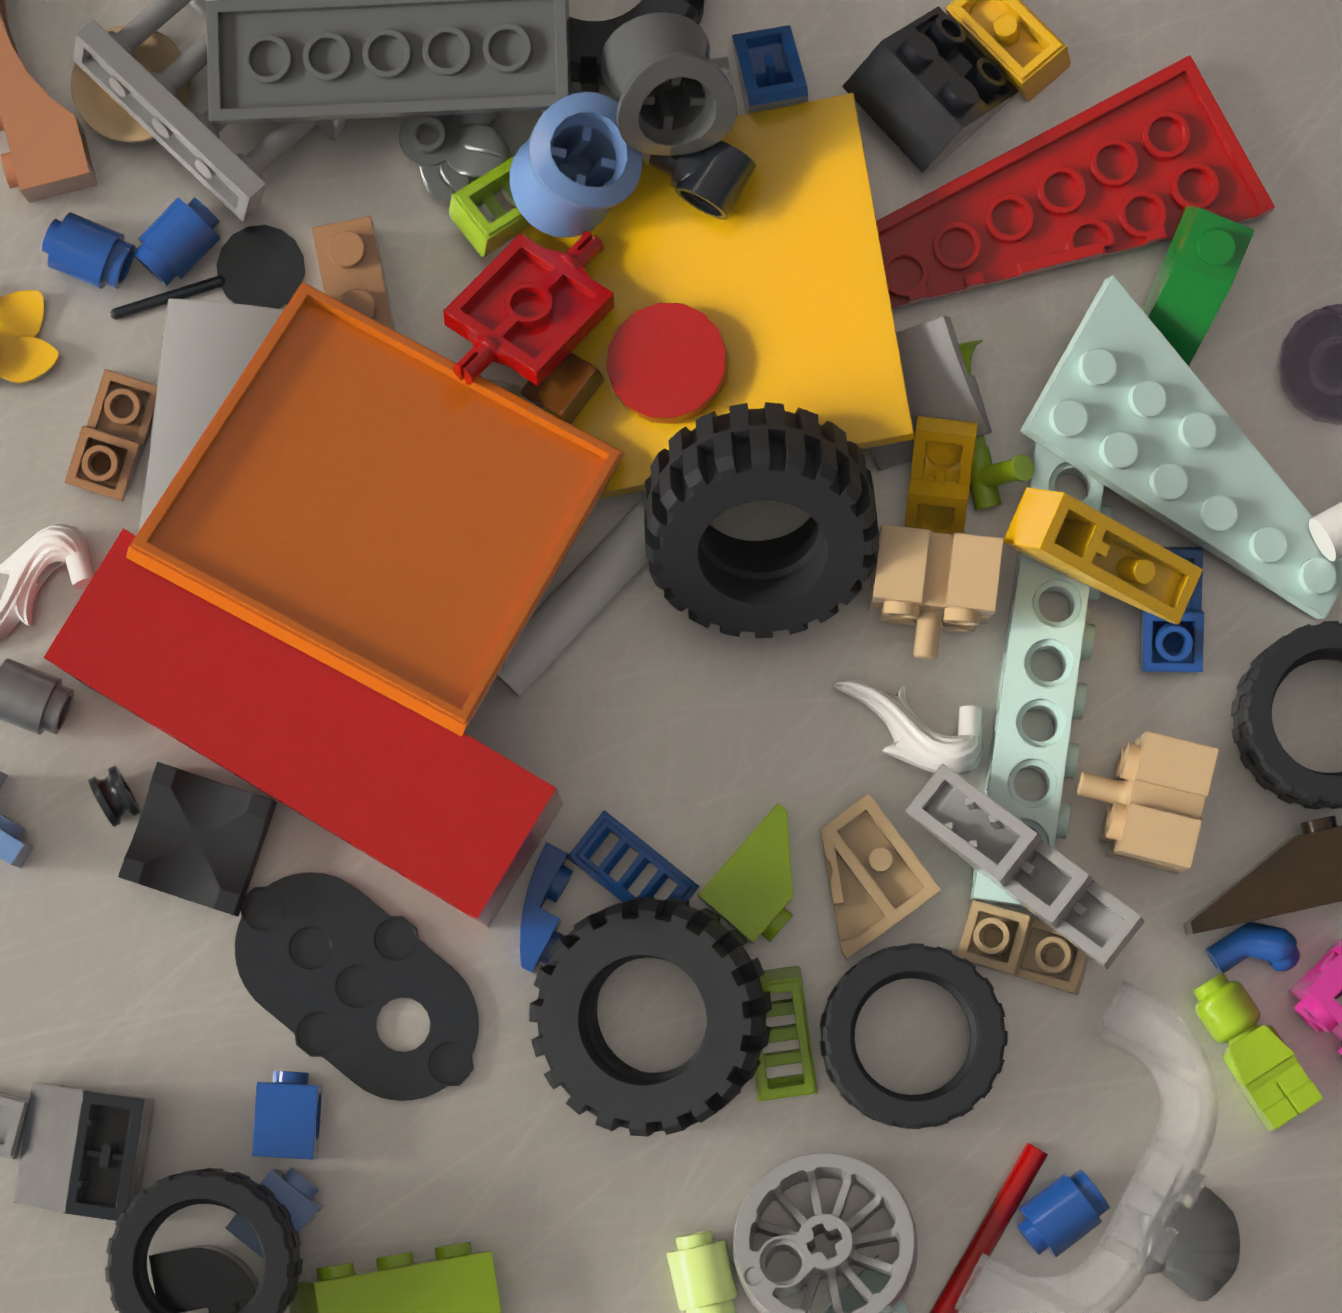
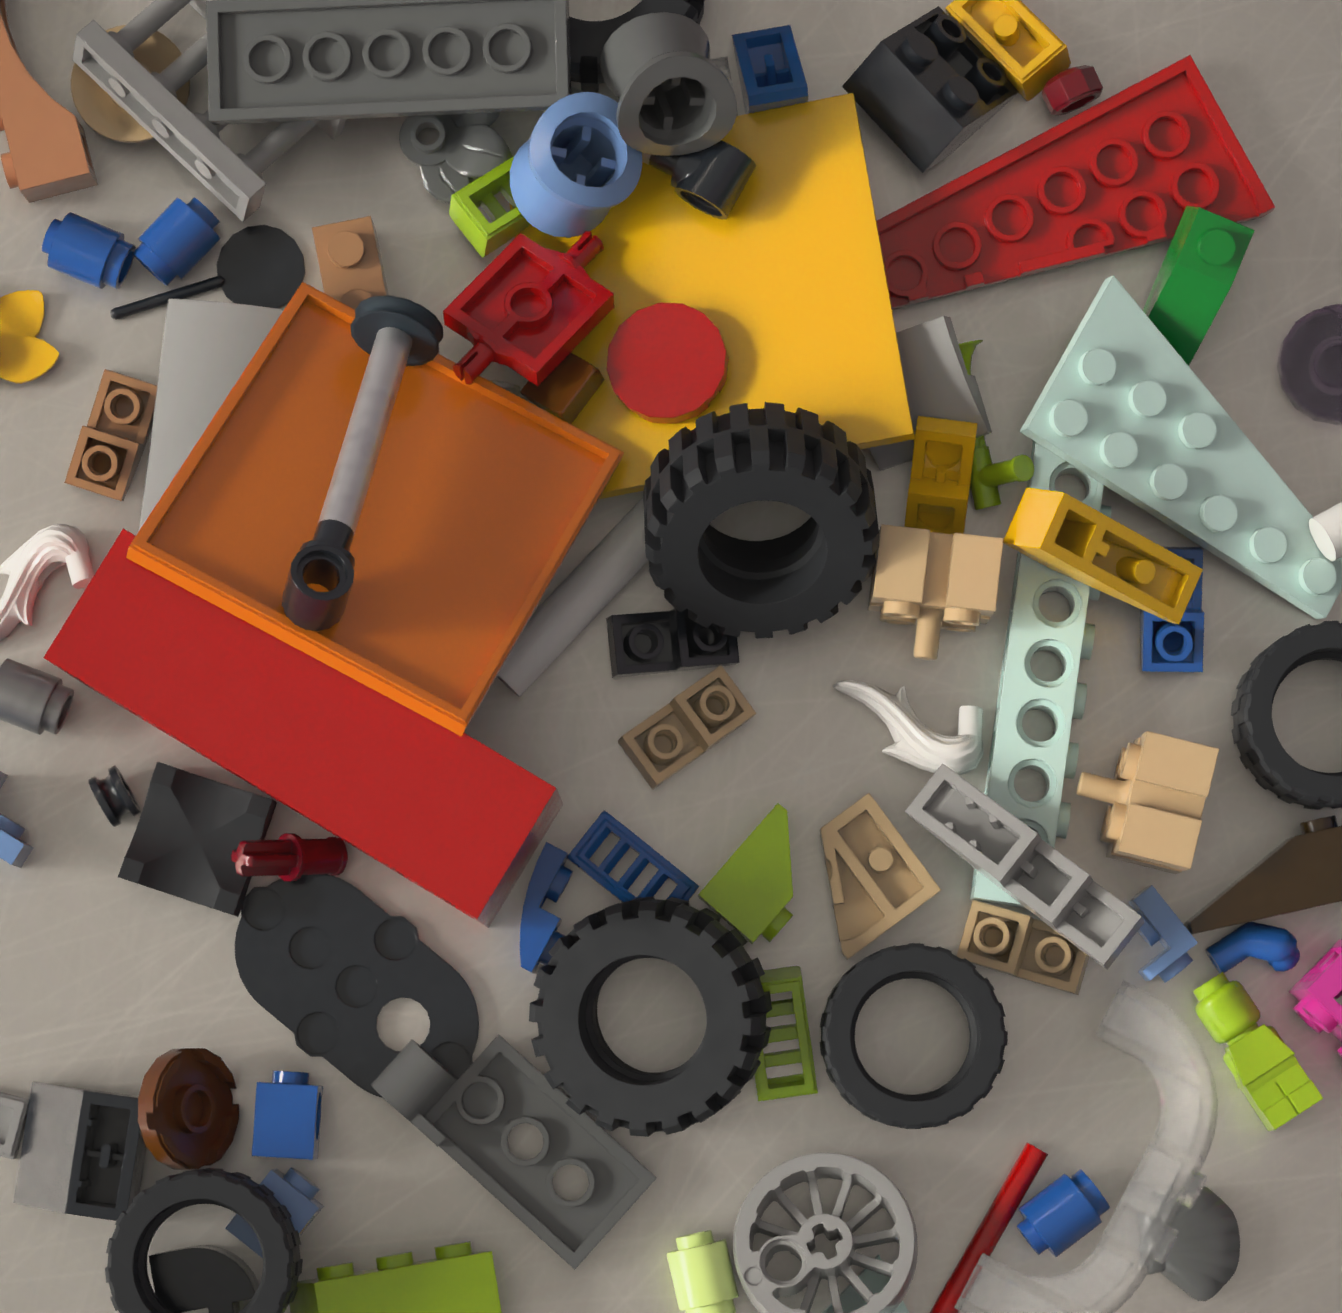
none -> reddish brown tile [138,1048,239,1170]
none -> dark red axle [231,833,348,881]
none -> piece [282,295,443,631]
none -> dark grey hinge [371,1034,657,1270]
none -> black slope [606,608,740,678]
none -> tan slope [618,665,756,790]
none -> dark red tile [1041,65,1103,116]
none -> medium blue bracket [1128,885,1198,983]

